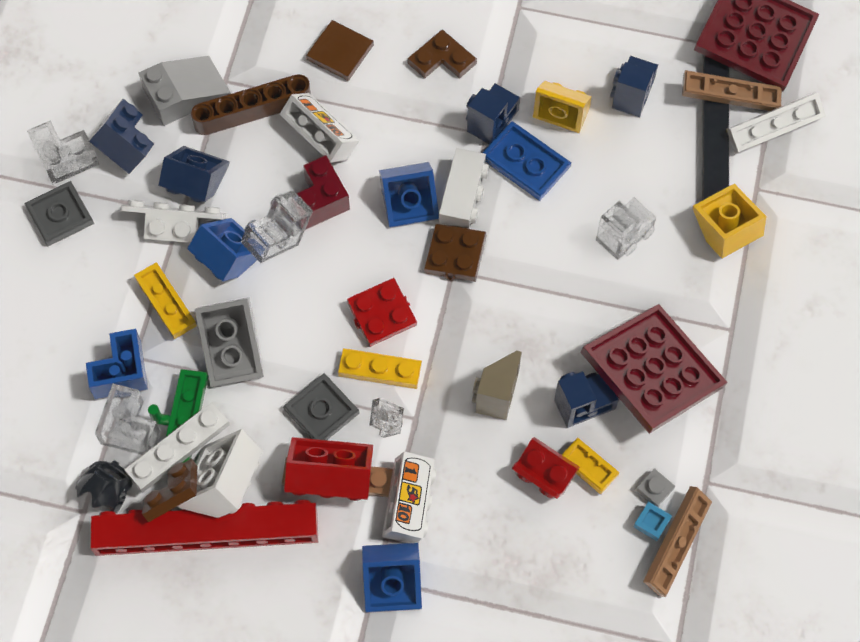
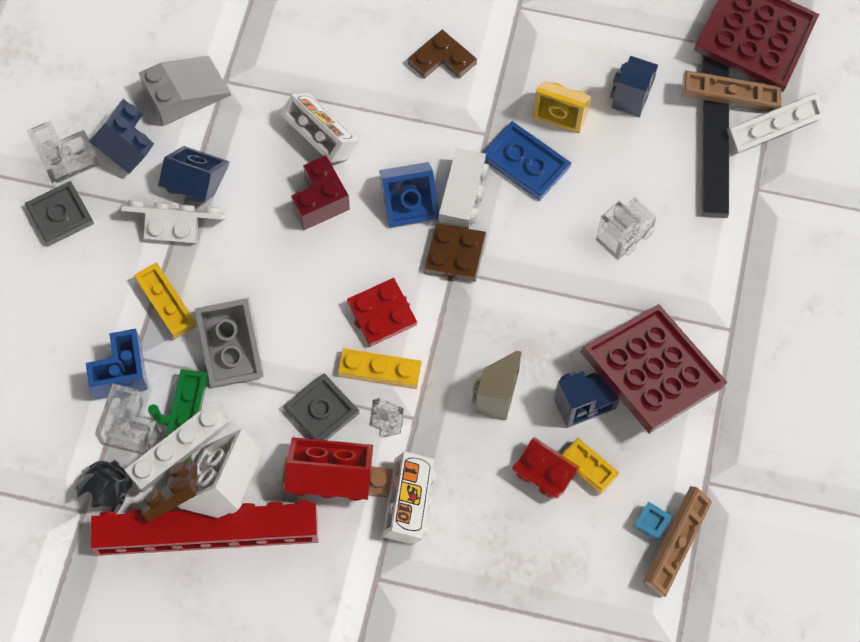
blue slope [187,218,267,282] -> none
reddish brown beam [191,74,311,135] -> none
clear brick [241,190,313,263] -> none
reddish brown tile [306,20,374,81] -> none
blue slope [362,543,422,612] -> none
dark blue brick [466,83,520,145] -> none
light grey plate [636,468,675,507] -> none
yellow slope [692,183,767,258] -> none

